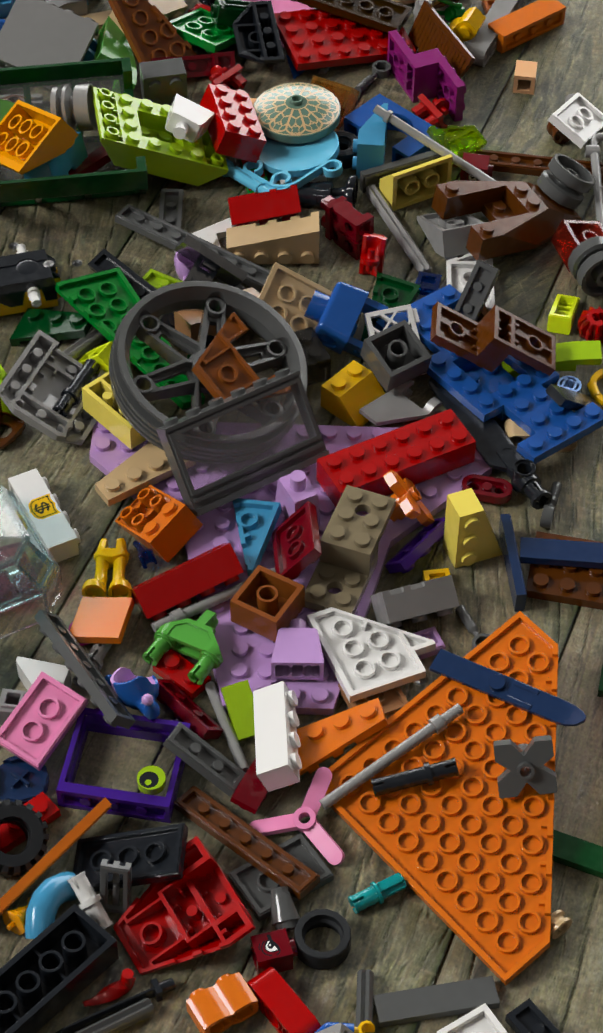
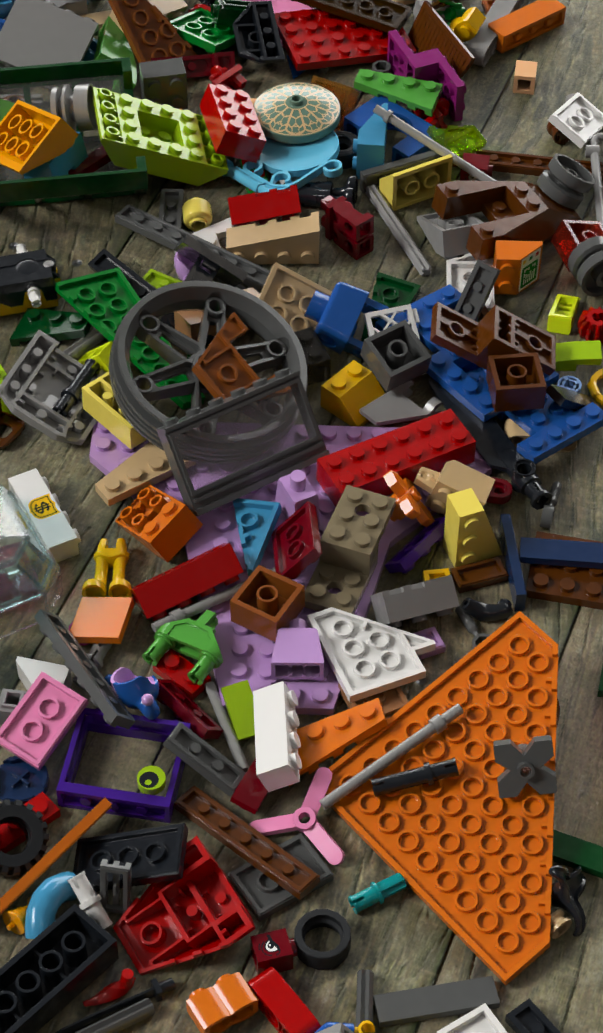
clear blue hand [133,541,157,569] -> none
white torso [165,94,215,143] -> none
dark grey cone [270,886,300,931] -> none
red hips [358,233,387,277] -> none
clear blue tile [416,271,442,296] -> none
dark blue piece [429,649,586,726] -> none
none -> light yellow head [182,197,212,232]
none -> bright green wing [354,69,443,117]
none -> tan hinge [414,460,495,515]
none -> reddish brown tile [450,556,509,594]
none -> black arm [461,597,513,622]
none -> reddish brown brick [486,352,547,412]
none -> orange slope [493,240,543,295]
none -> black piece [549,865,586,937]

